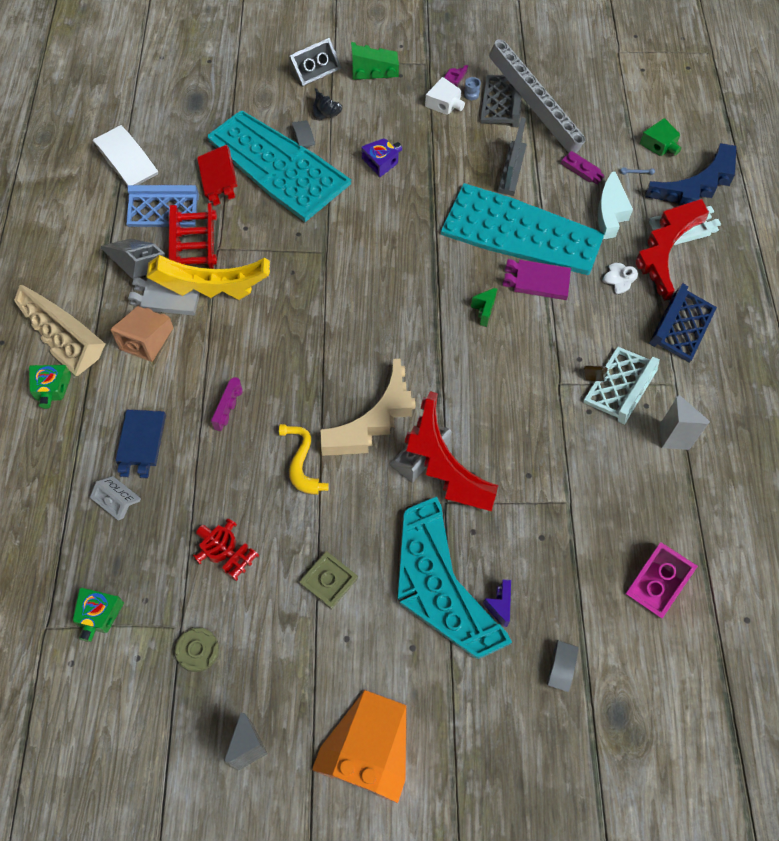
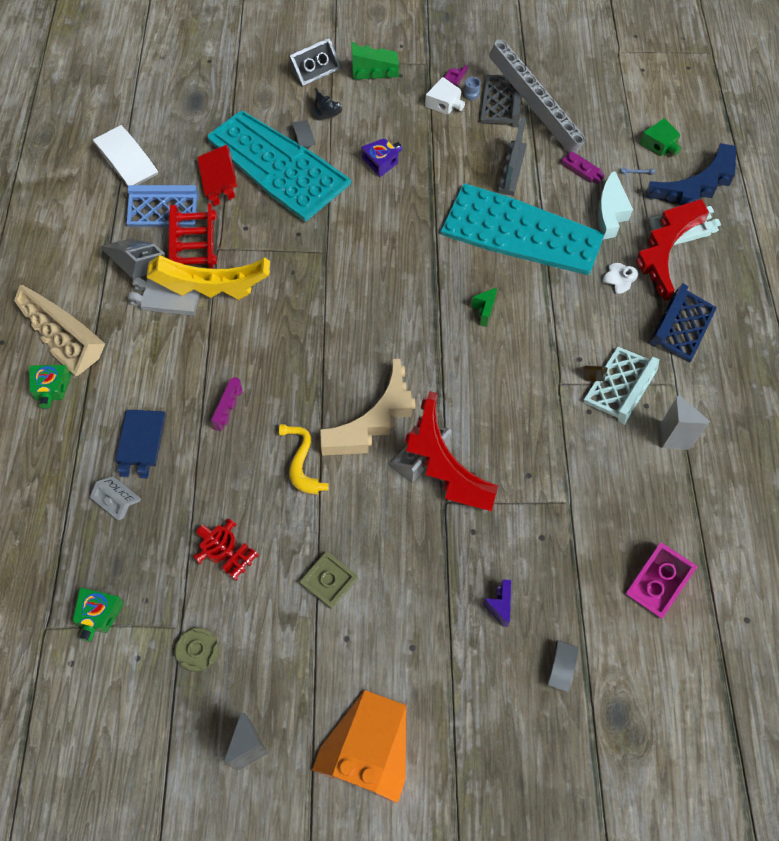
nougat slope [111,306,173,362] -> none
teal wing [398,496,512,659] -> none
magenta tile [503,259,571,300] -> none

